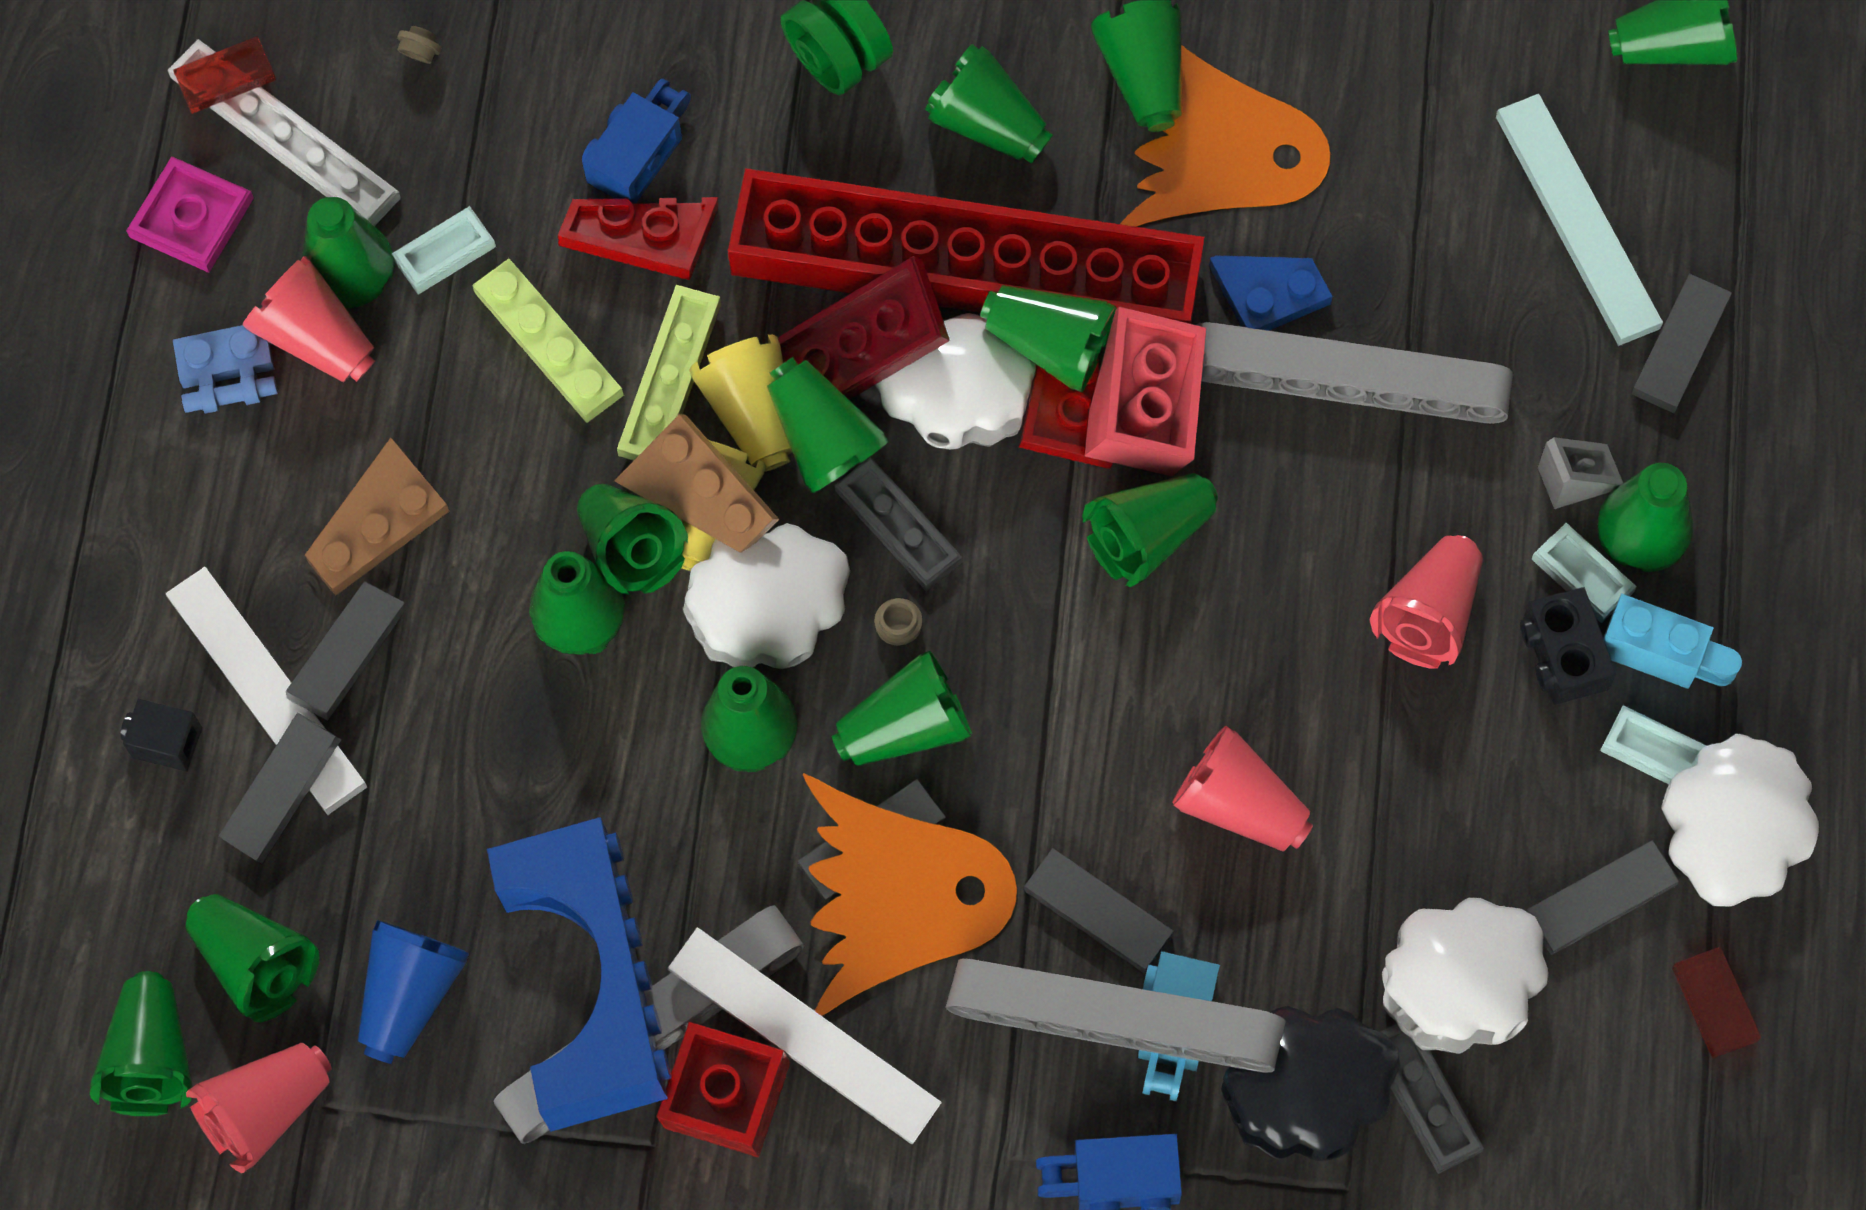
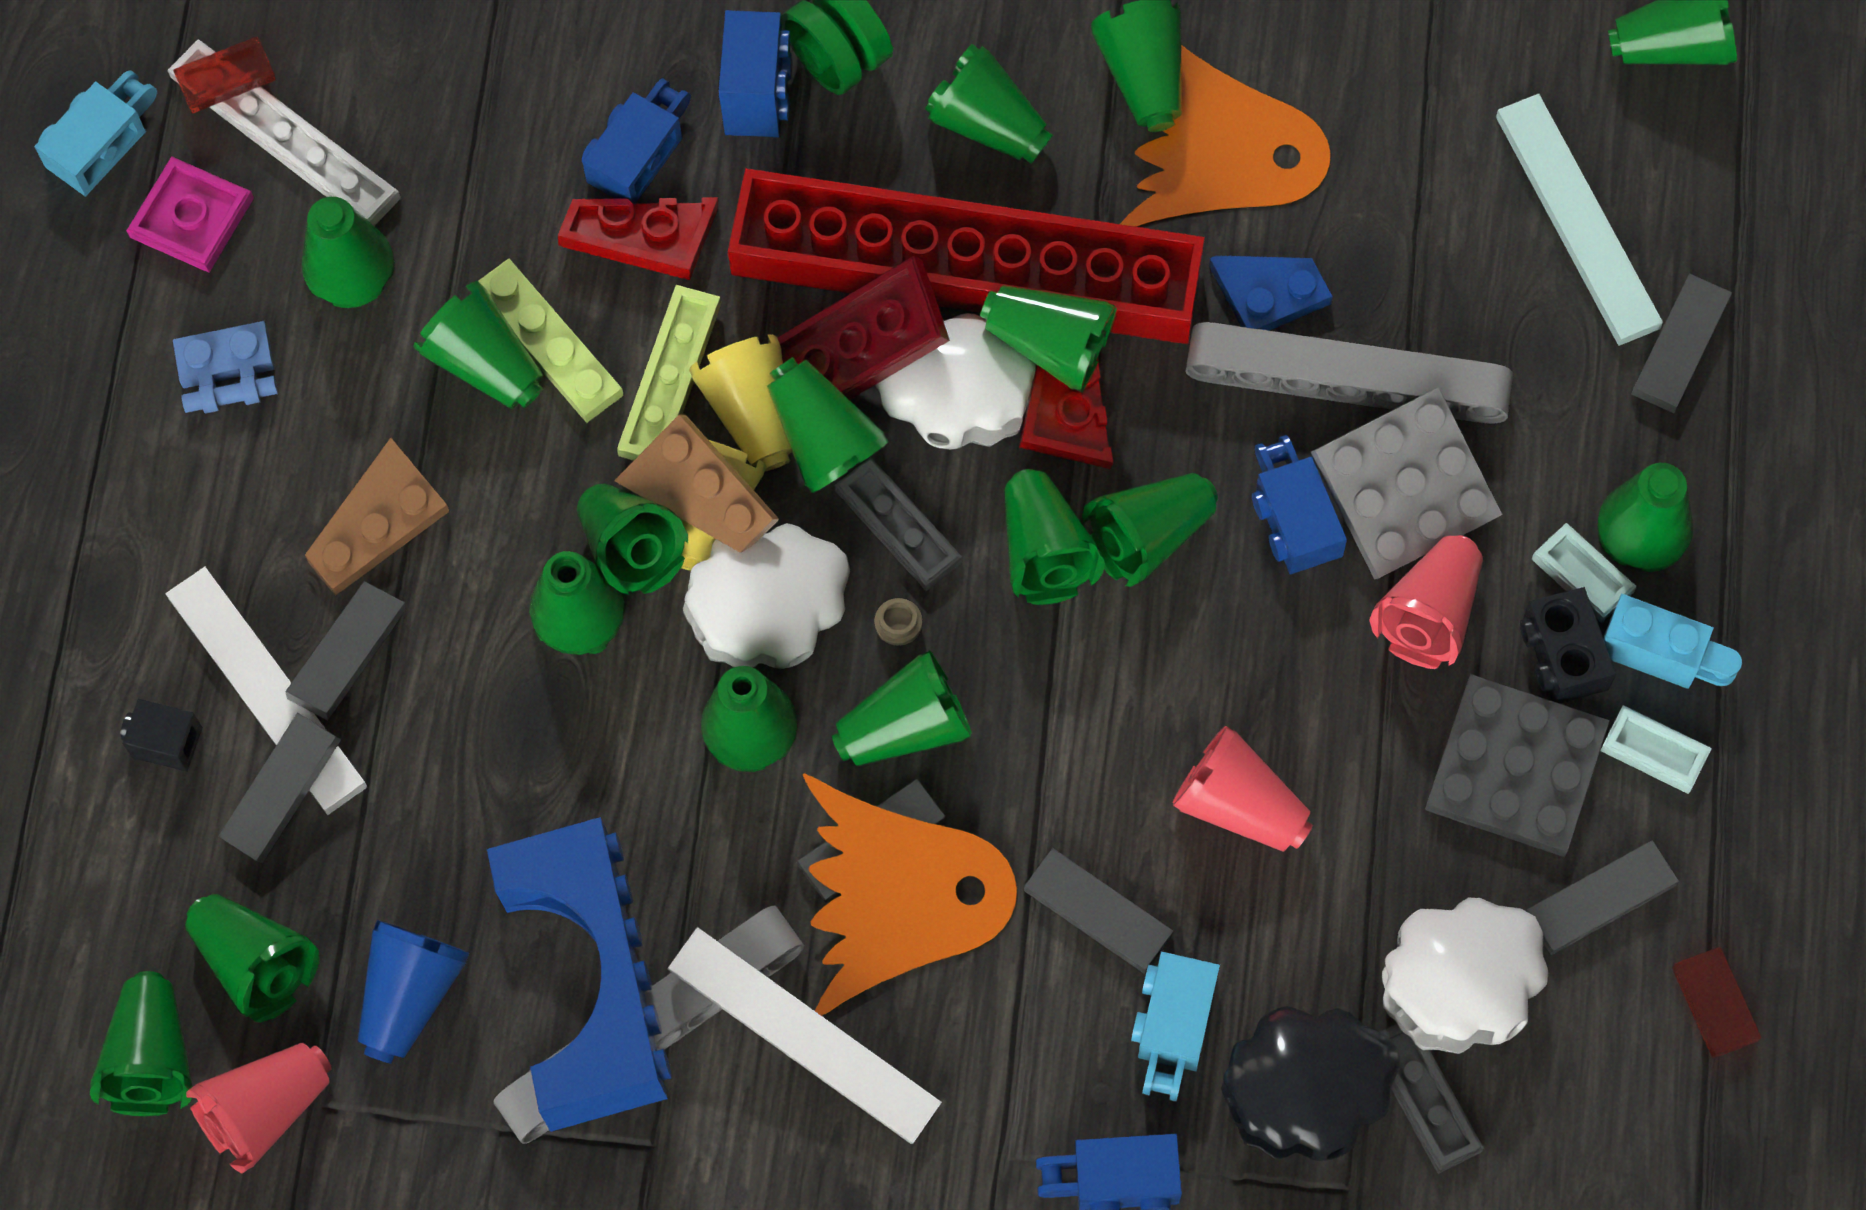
coral cone [243,256,375,383] -> none
light aqua tile [392,206,496,295] -> none
dark tan plate [397,26,442,64] -> none
red brick [656,1022,790,1158] -> none
light grey beam [946,959,1286,1072] -> none
coral slope [1085,307,1206,476] -> none
light grey slope [1538,437,1623,509] -> none
white piece [1661,734,1819,907] -> none
none -> medium azure brick [34,70,157,197]
none -> green cone [413,281,543,409]
none -> blue brick [719,10,793,137]
none -> green cone [1004,469,1105,605]
none -> blue brick [1252,435,1347,575]
none -> light grey plate [1311,387,1502,579]
none -> dark grey plate [1425,674,1610,857]

